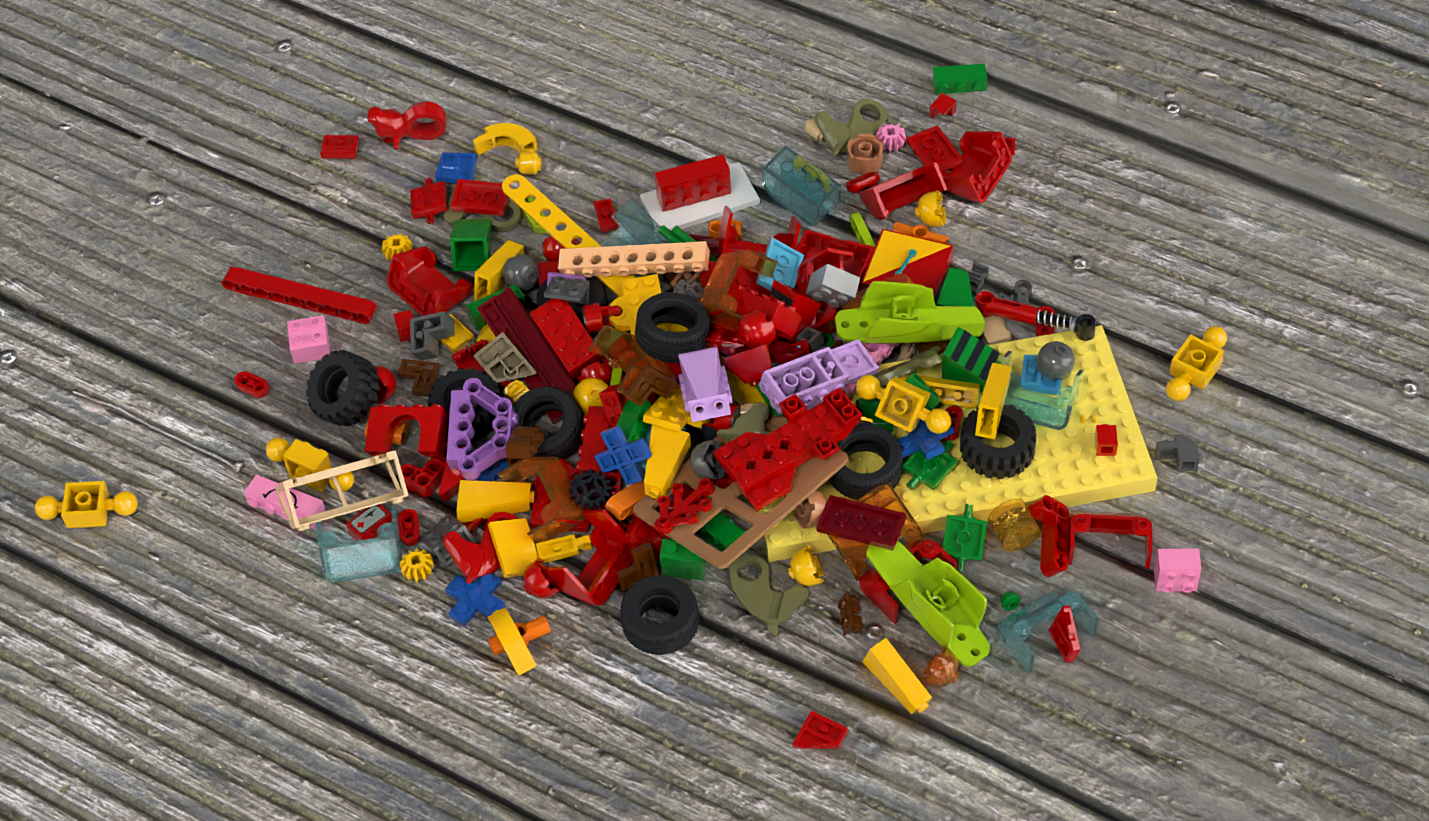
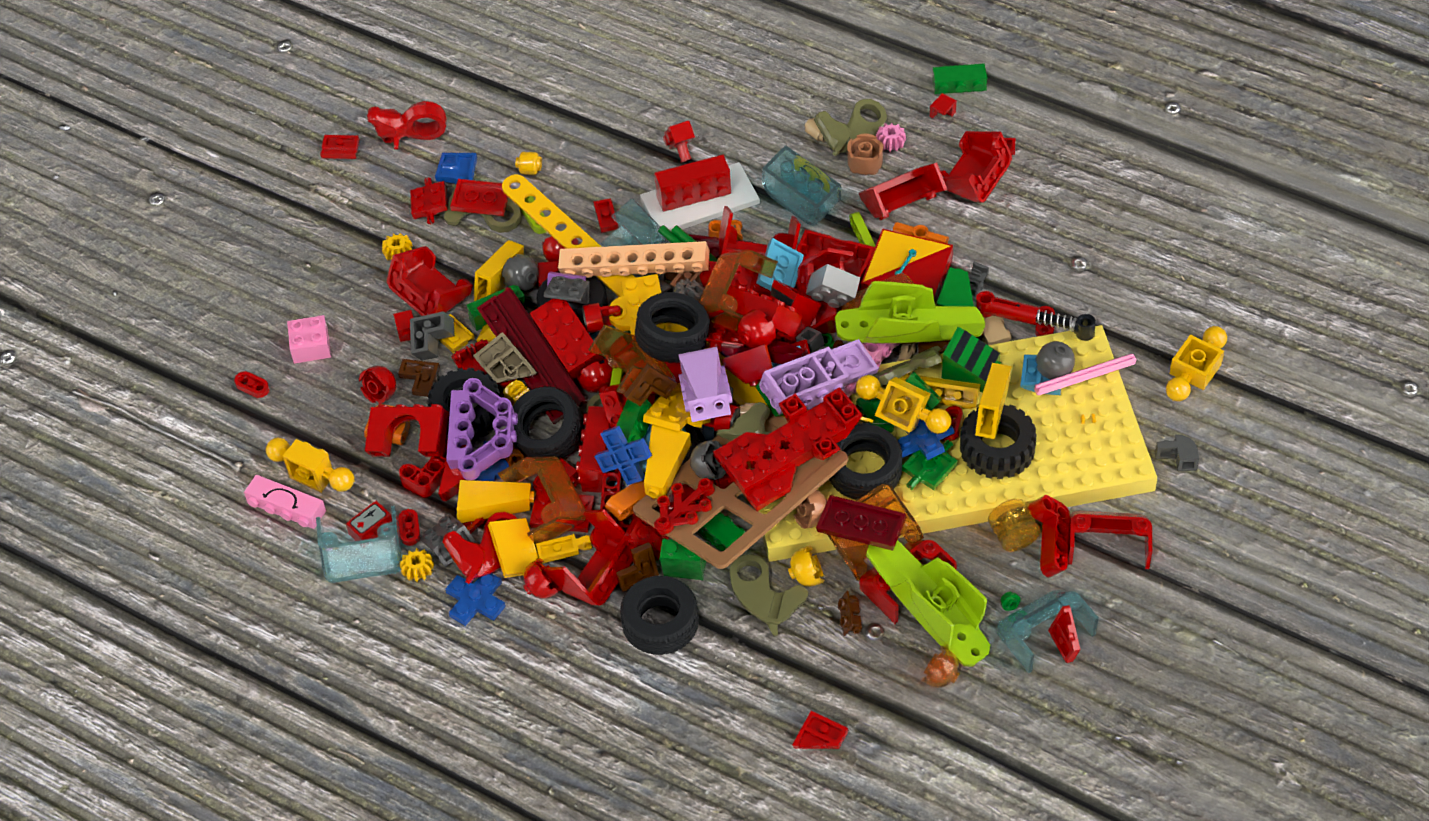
yellow brick [34,481,138,528] -> none
red beam [221,266,377,324] -> none
tan windscreen [275,450,409,531] -> none
black tyre [306,350,380,426] -> none
green slope [450,219,493,271] -> none
yellow arch [473,123,538,156] -> none
orange piece [487,615,551,656] -> none
yellow arch [488,608,536,676] -> none
reddish brown brick [506,426,544,459] -> none
black gear [568,468,612,511] -> none
yellow cylinder [573,378,609,414] -> none
red plate [845,171,880,194] -> none
yellow slope [862,638,932,715] -> none
red plate [906,125,963,171] -> none
yellow cylinder [915,190,946,227] -> none
green plate [942,504,987,572] -> none
dark grey piece [998,279,1032,304] -> none
clear light blue windscreen [1001,351,1084,430] -> none
red brick [1095,424,1118,456] -> none
bright pink brick [1154,549,1202,593] -> none
none -> red brick [663,120,695,163]
none -> bright pink axle [1034,354,1136,395]

